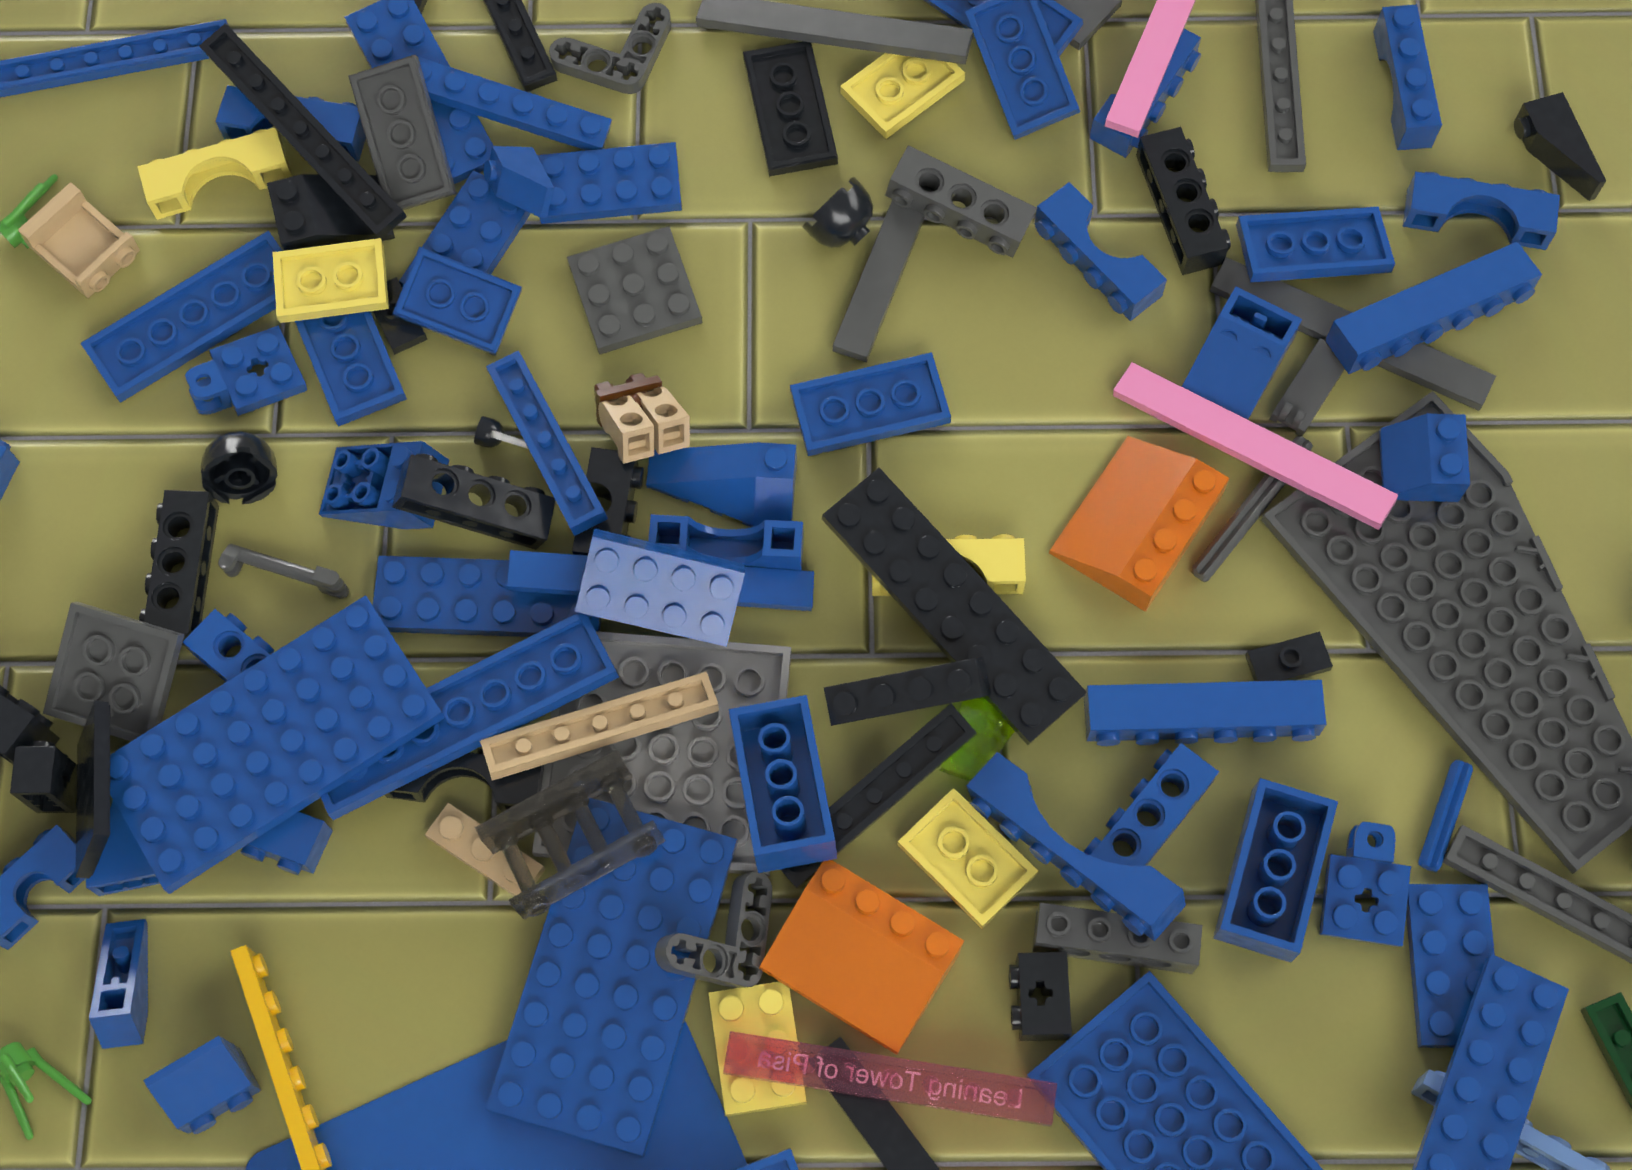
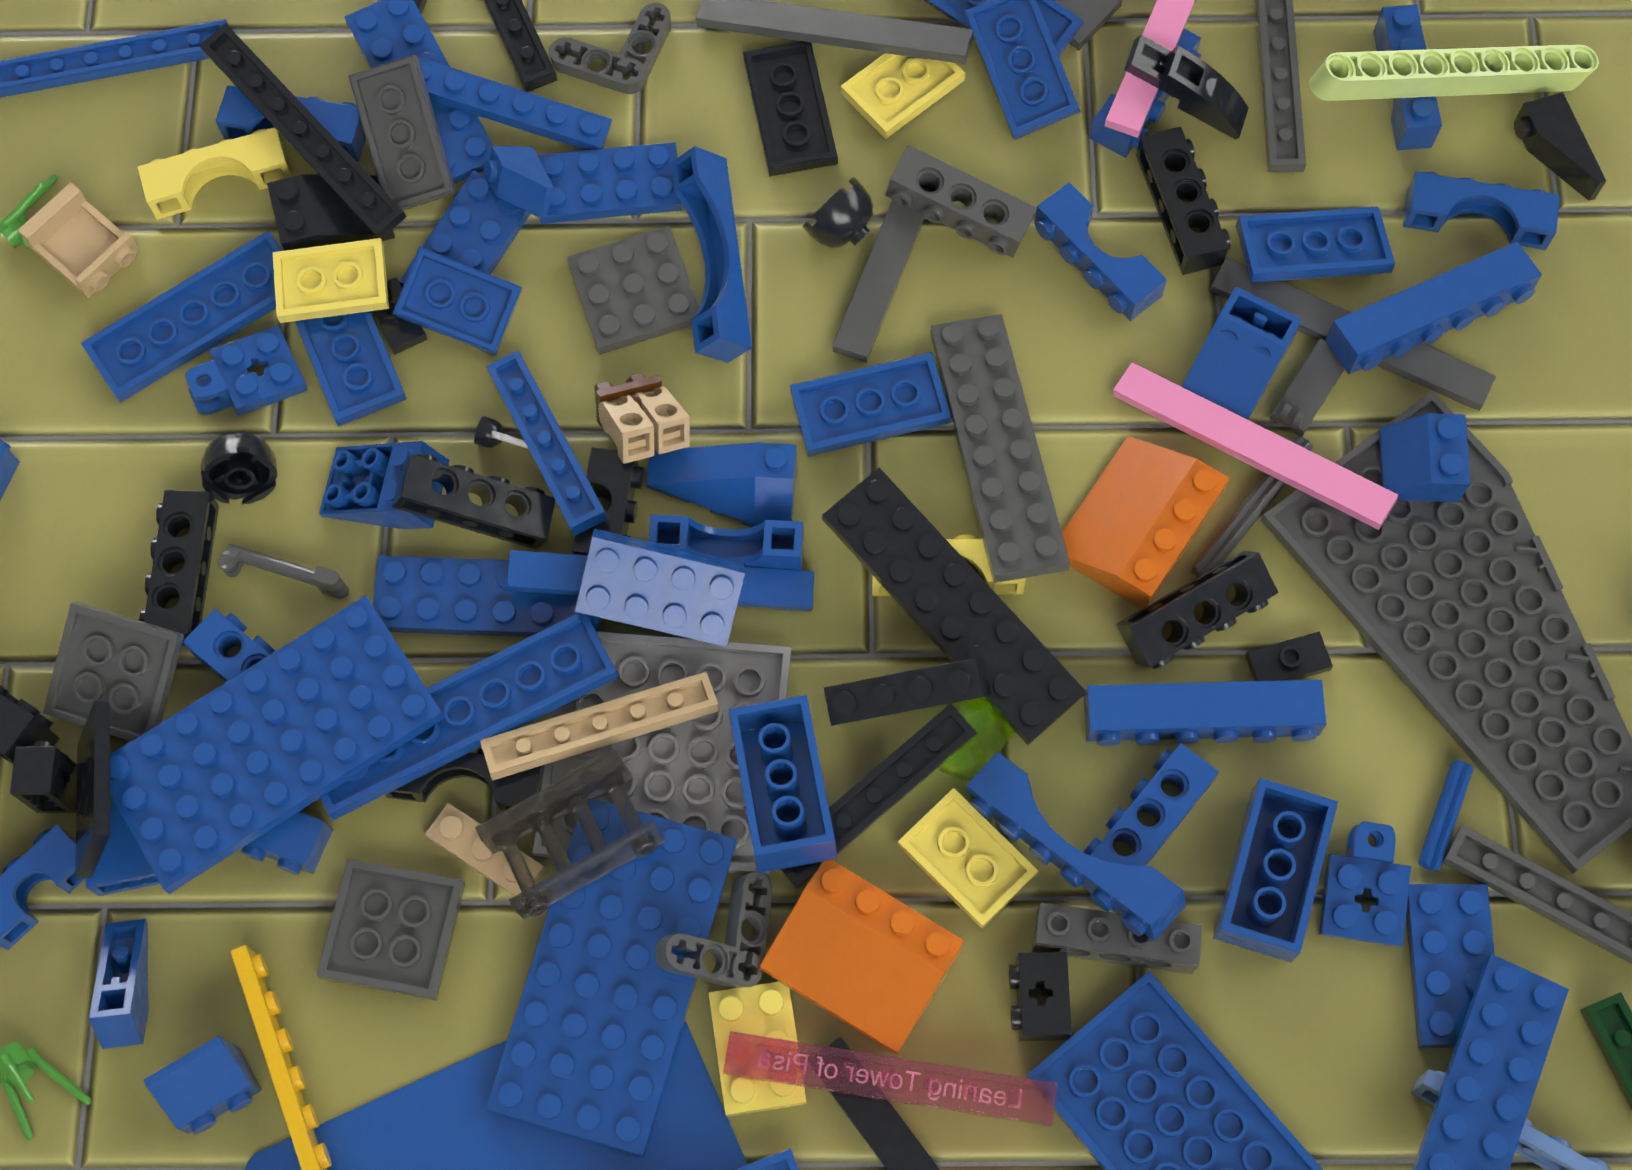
none -> dark grey plate [316,859,465,1001]
none -> blue arch [671,146,752,363]
none -> dark grey plate [930,314,1070,583]
none -> black brick [1116,551,1279,669]
none -> black slope [1124,35,1249,140]
none -> yellowish green beam [1309,44,1599,101]

